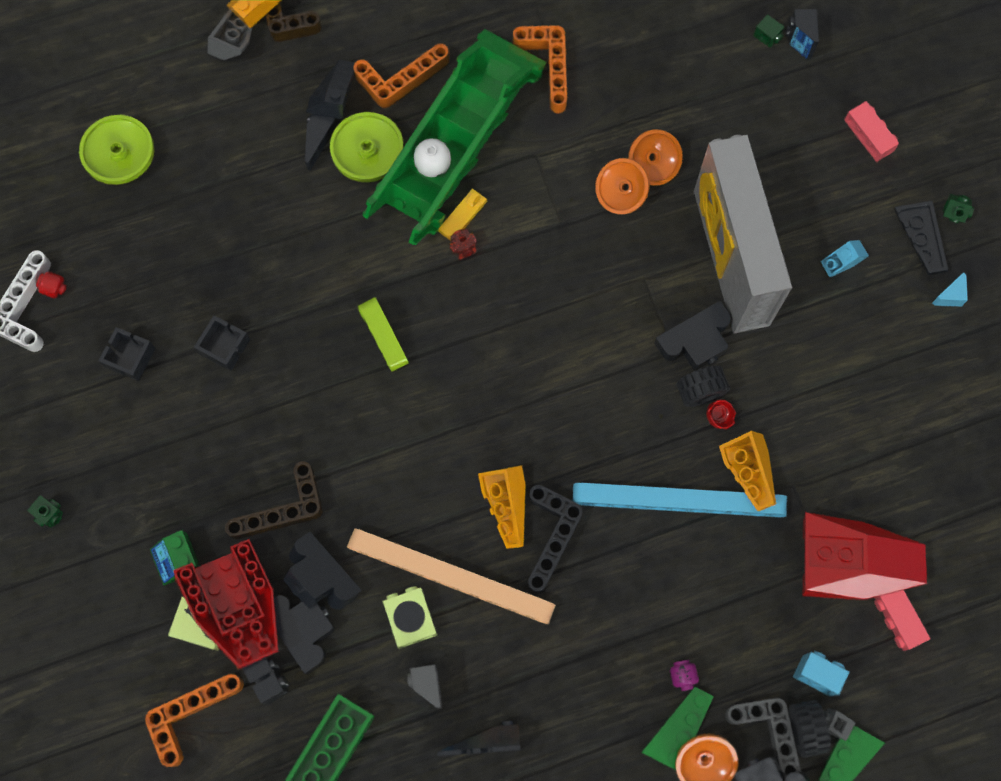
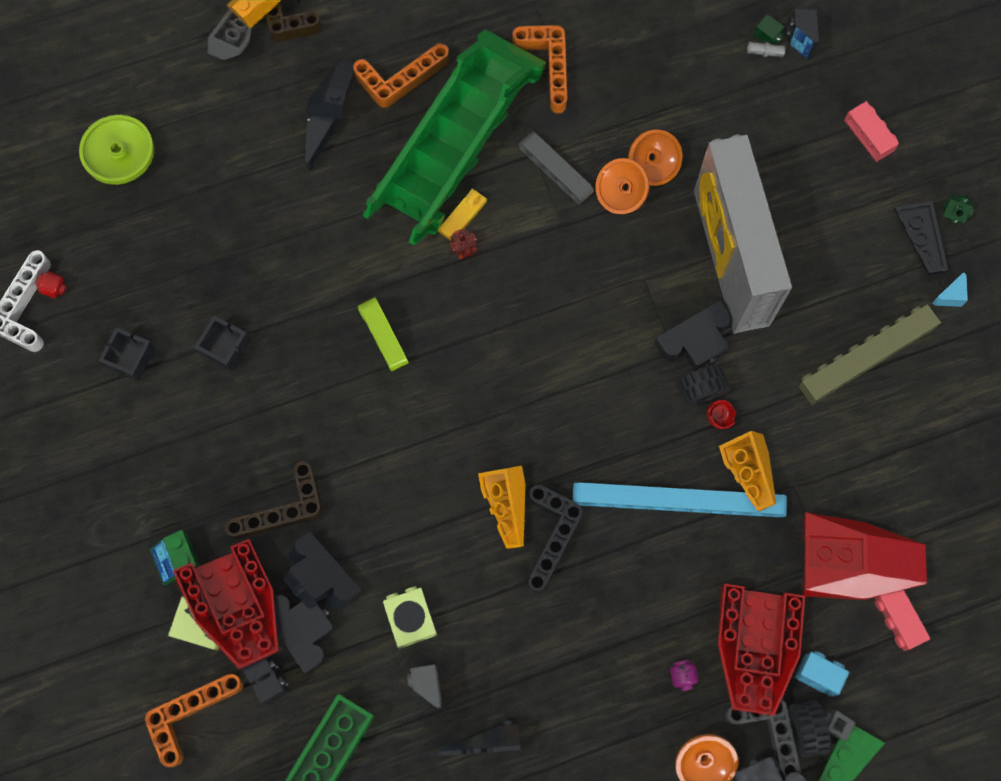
dark green brick [27,495,64,528] -> none
lime dish [330,112,404,182] -> none
light nougat beam [347,528,555,624] -> none
white cylinder [414,138,451,177] -> none
green wing [641,687,714,770] -> none
medium azure slope [820,240,869,277] -> none
none -> dark grey beam [518,132,594,204]
none -> red wedge [718,584,805,716]
none -> light grey pin [747,42,785,57]
none -> olive brick [798,304,941,405]

